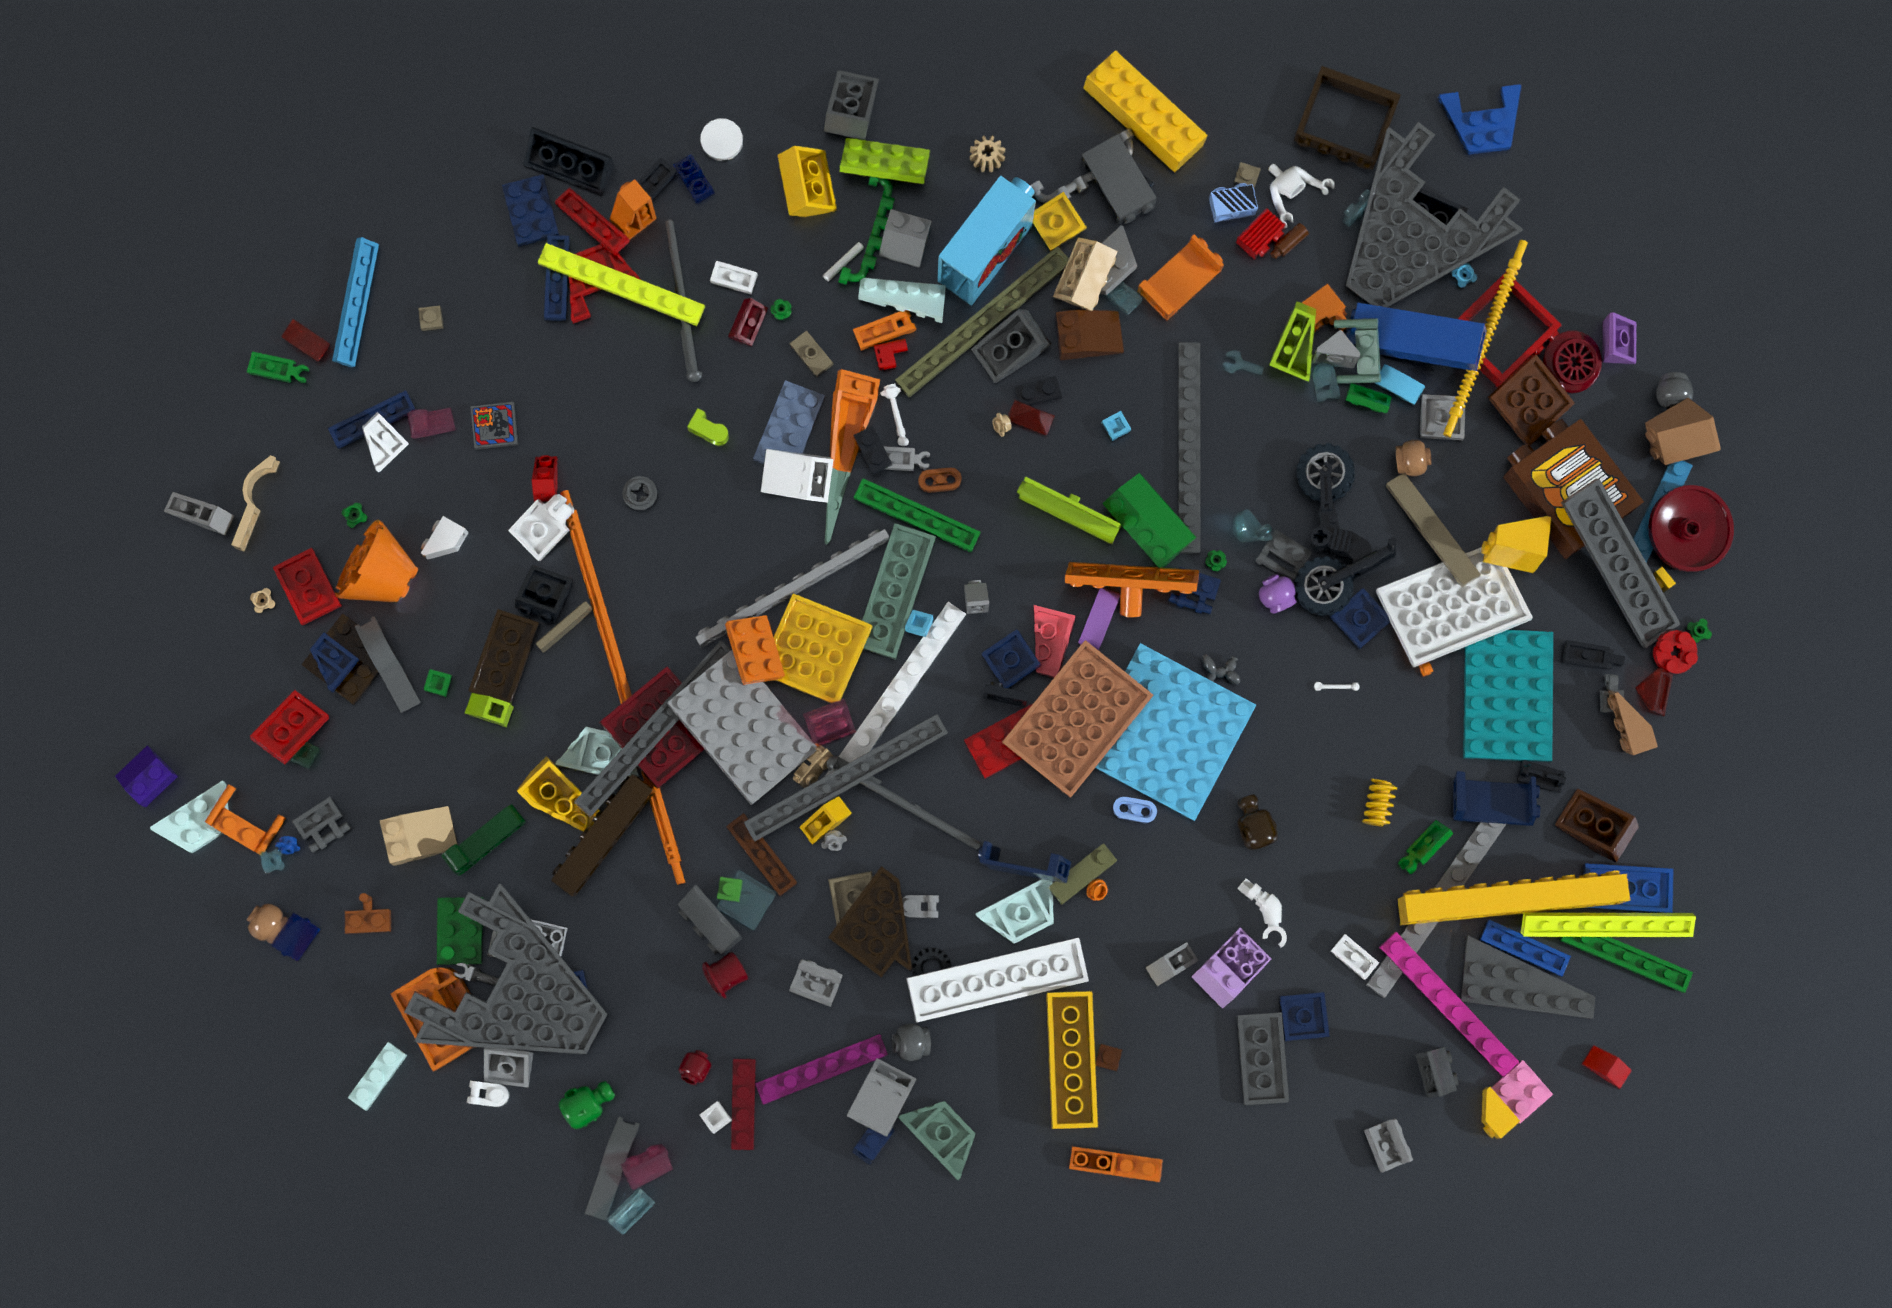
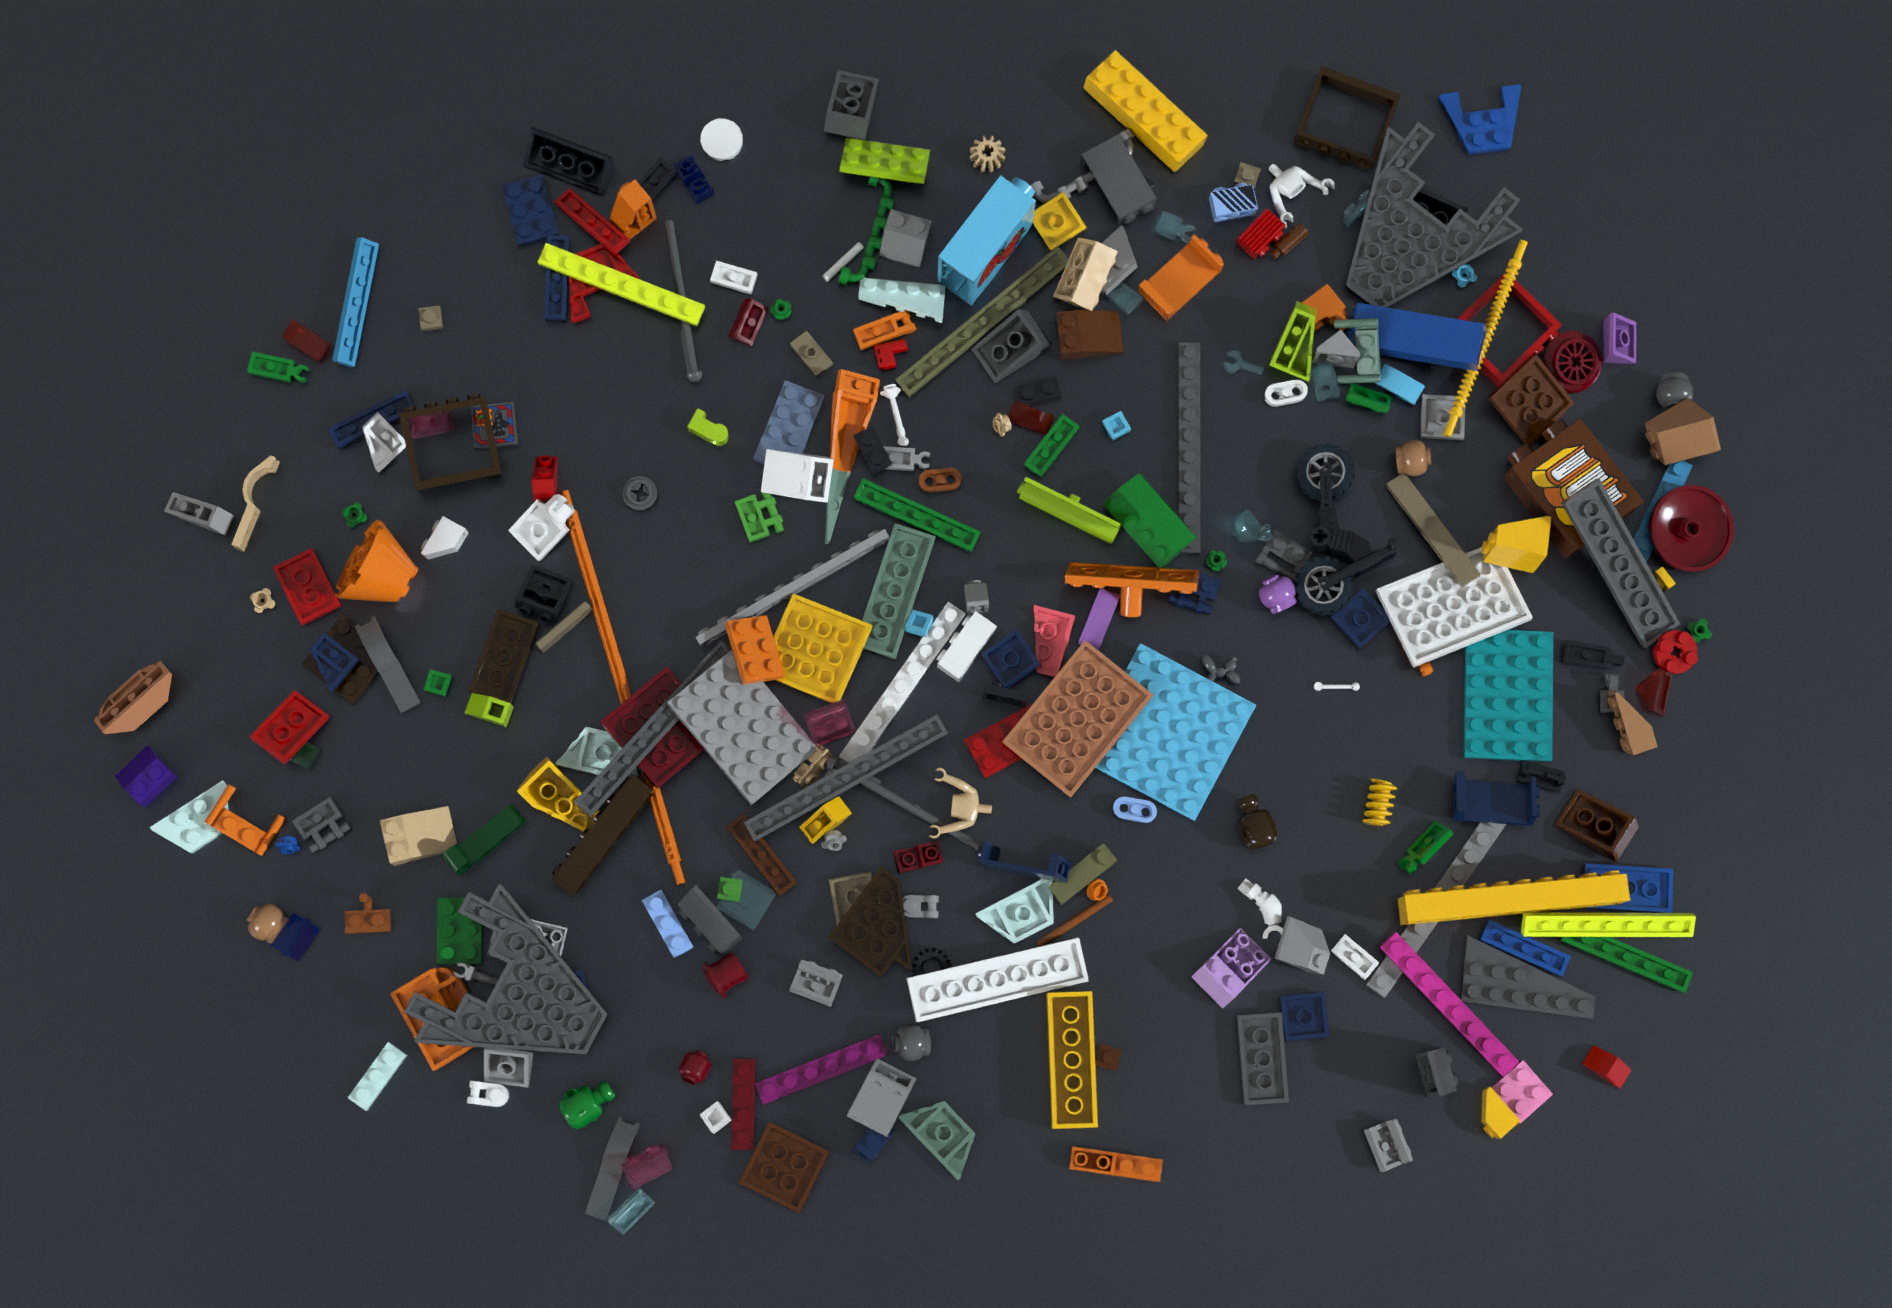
clear light blue plate [260,849,285,873] -> none
yellow slope [778,146,837,217] -> none
light grey slope [1146,942,1199,986] -> none
none -> nougat wedge [93,661,172,734]
none -> dark brown window [399,393,502,491]
none -> light blue plate [642,890,694,959]
none -> bright green plate [735,492,784,543]
none -> reddish brown plate [739,1122,829,1213]
none -> dark red slope [893,841,943,874]
none -> tan piece [929,768,992,839]
none -> white brick [936,611,997,682]
none -> green plate [1023,414,1080,478]
none -> dark orange bar [1035,894,1113,947]
none -> clear light blue plate [1155,211,1195,243]
none -> white plate [1264,380,1308,407]
none -> light grey slope [1275,916,1330,975]

